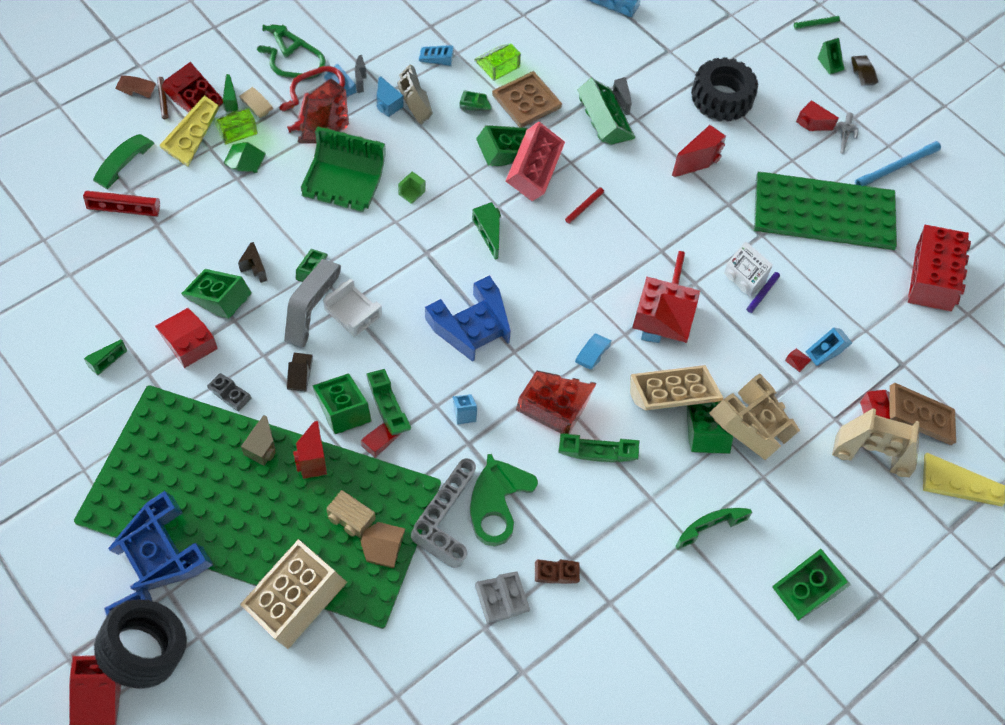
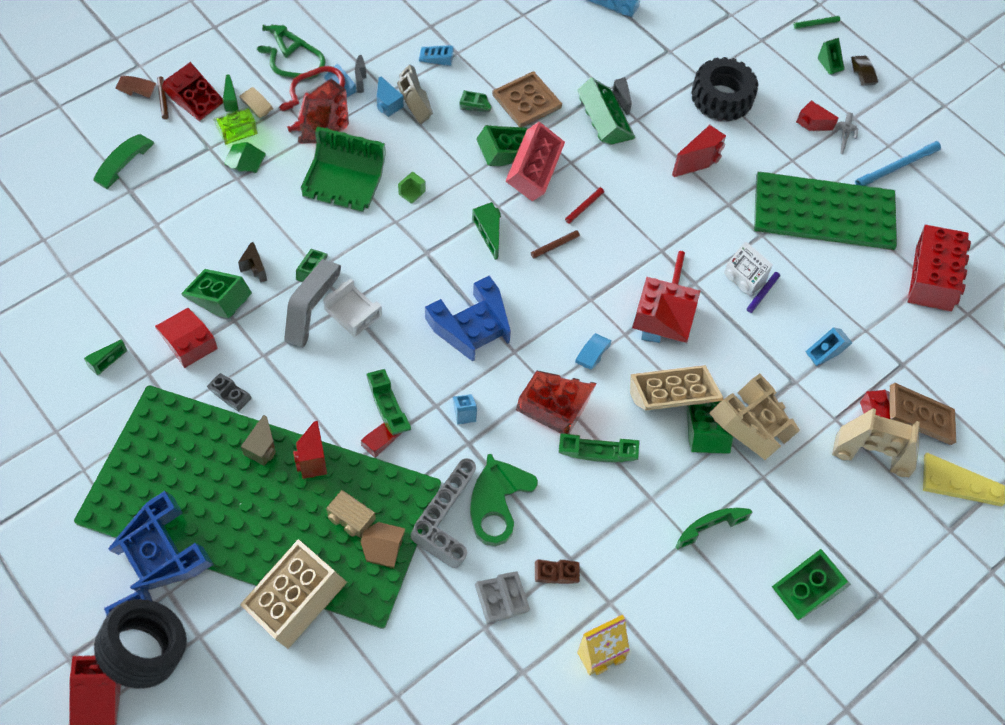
red brick [83,190,160,217] -> none
light yellow wing [159,96,219,167] -> none
dark brown slope [287,352,313,392] -> none
green slope [312,373,372,435] -> none
clear neon green slope [474,43,521,81] -> none
red slope [785,348,812,372] -> none
none -> copper bar [531,230,580,259]
none -> yellow slope [577,614,630,676]

